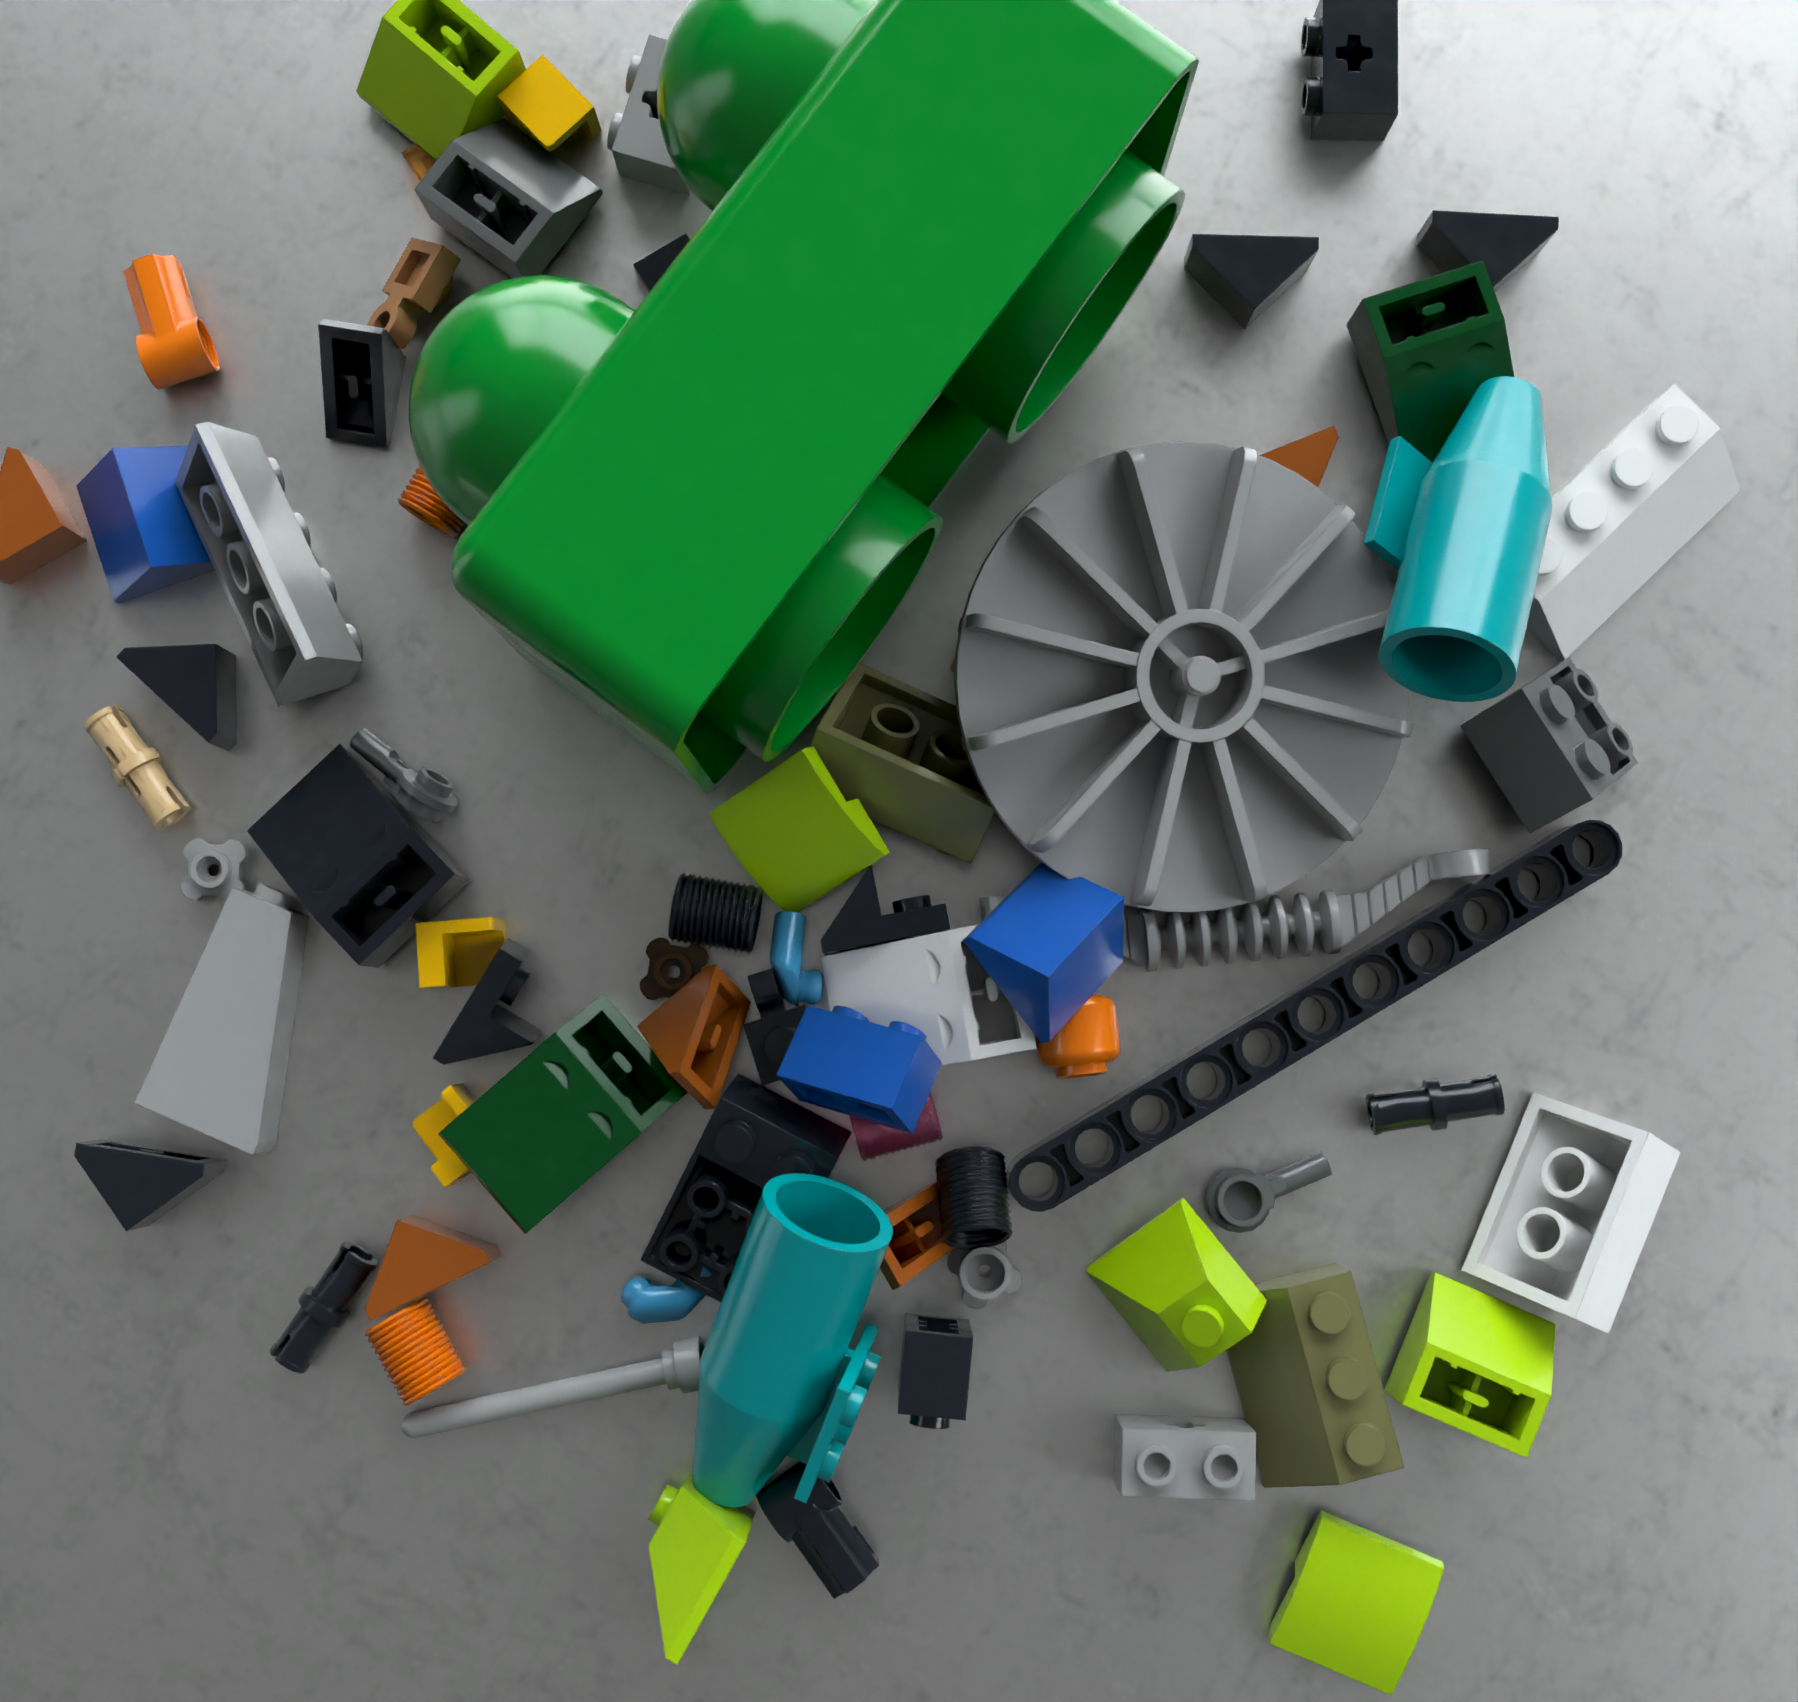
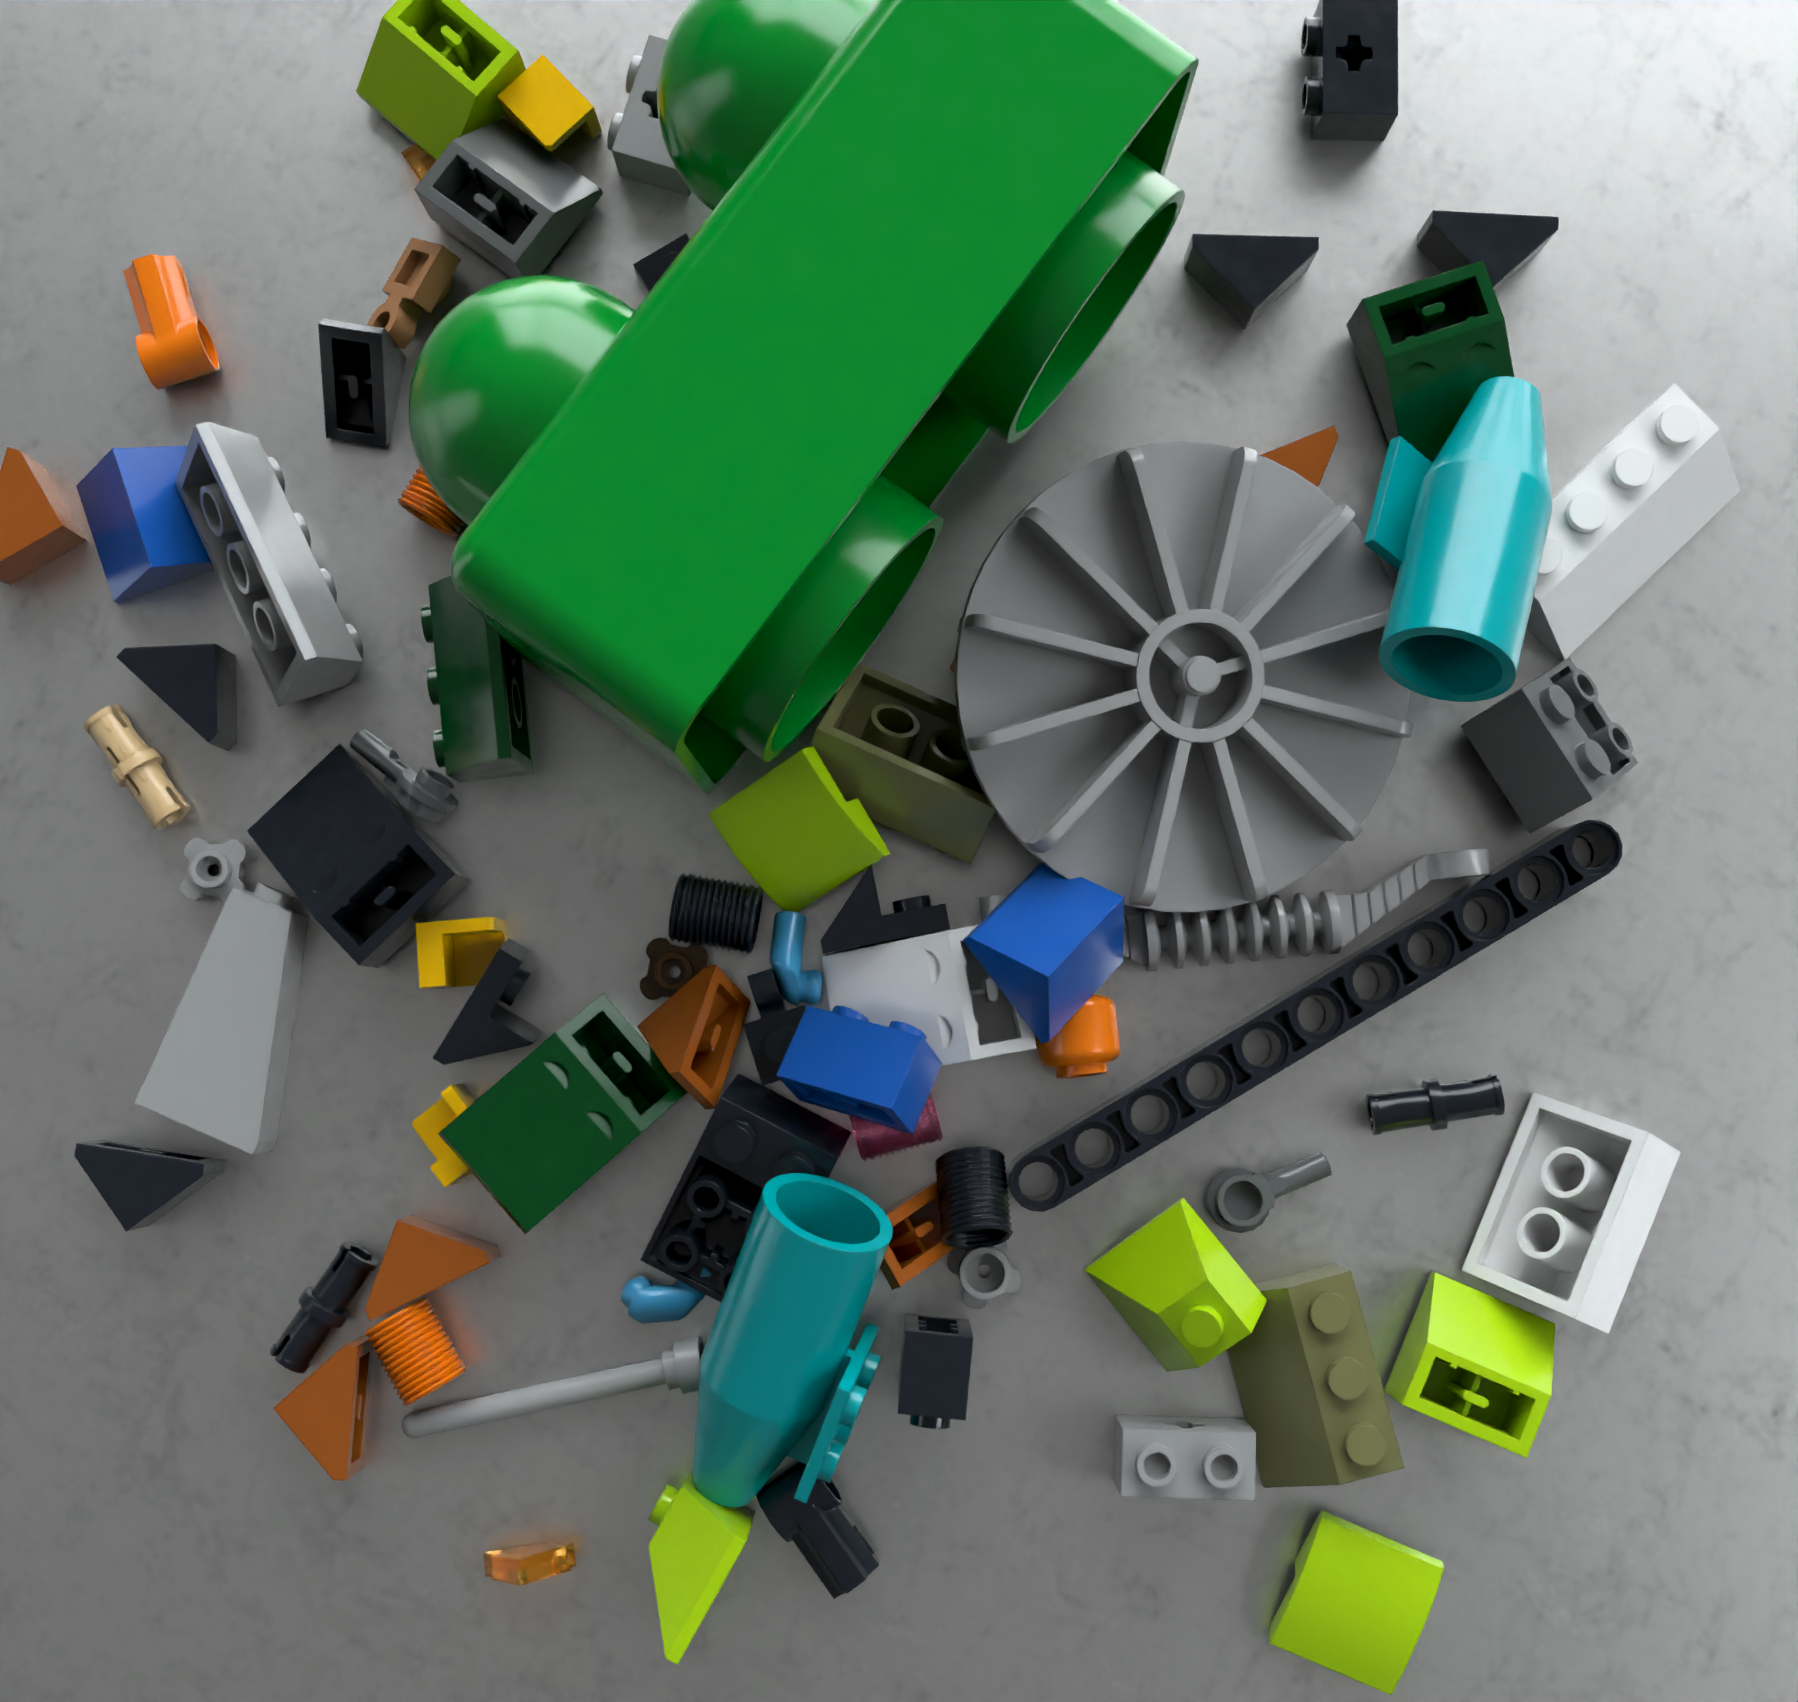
none -> dark orange slope [273,1336,373,1481]
none -> dark green slope [421,576,534,782]
none -> clear orange tile [483,1542,576,1586]

